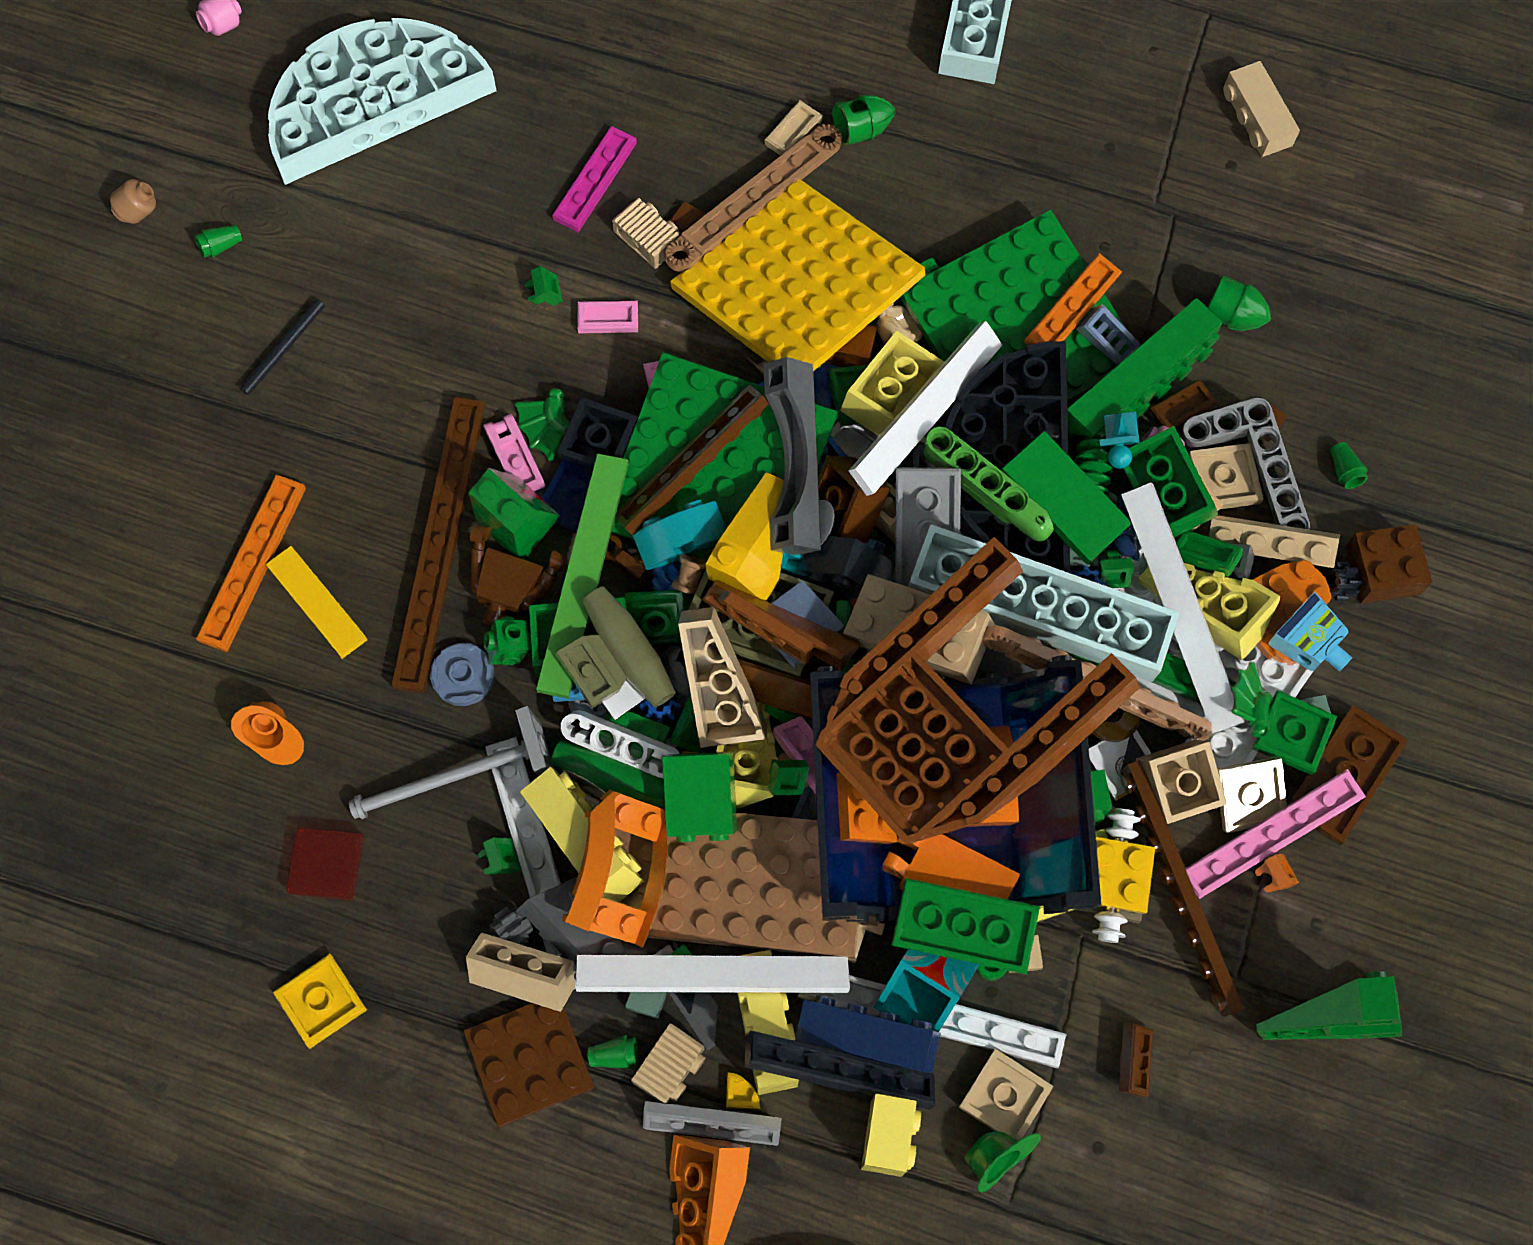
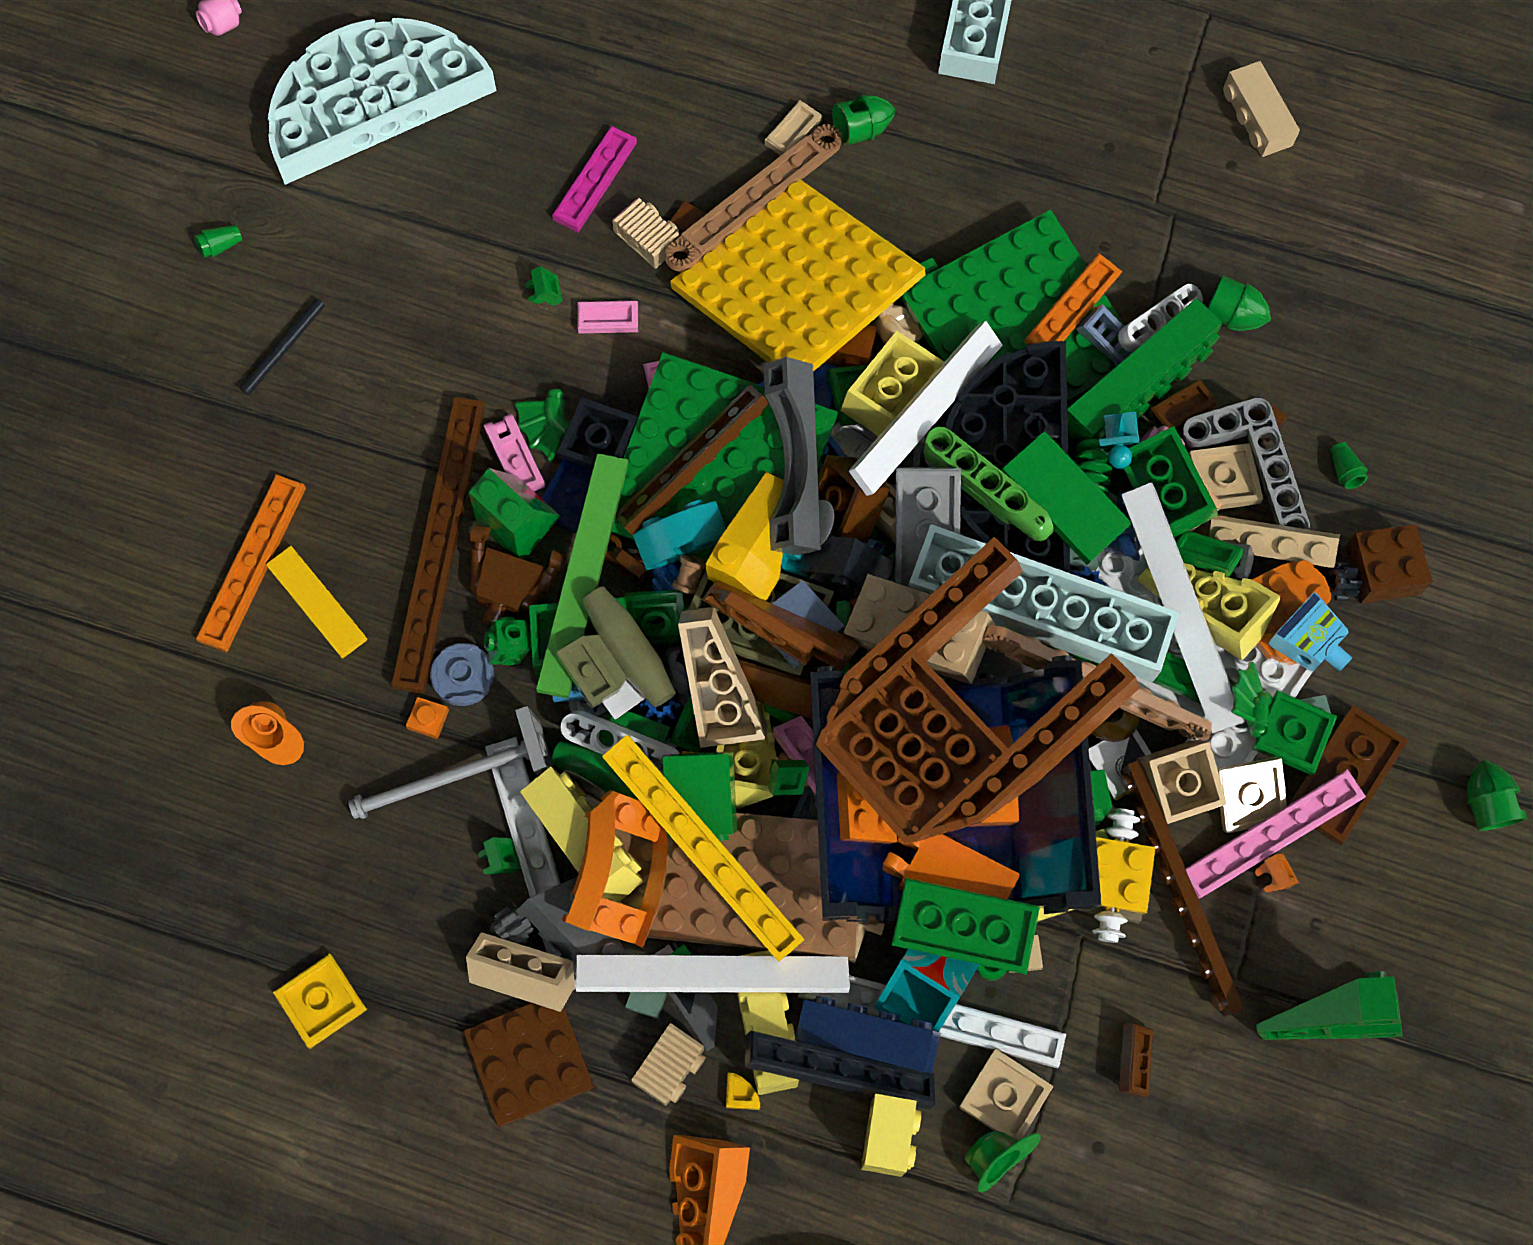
medium nougat head [110,179,156,224] -> none
clear red tile [286,828,364,901] -> none
green cone [588,1035,640,1069] -> none
light grey tile [643,1101,782,1146] -> none
green tile [1098,550,1134,588] -> none
none -> orange plate [406,697,449,739]
none -> yellow plate [602,734,805,962]
none -> white beam [1118,284,1203,352]
none -> green helmet [1466,760,1527,831]

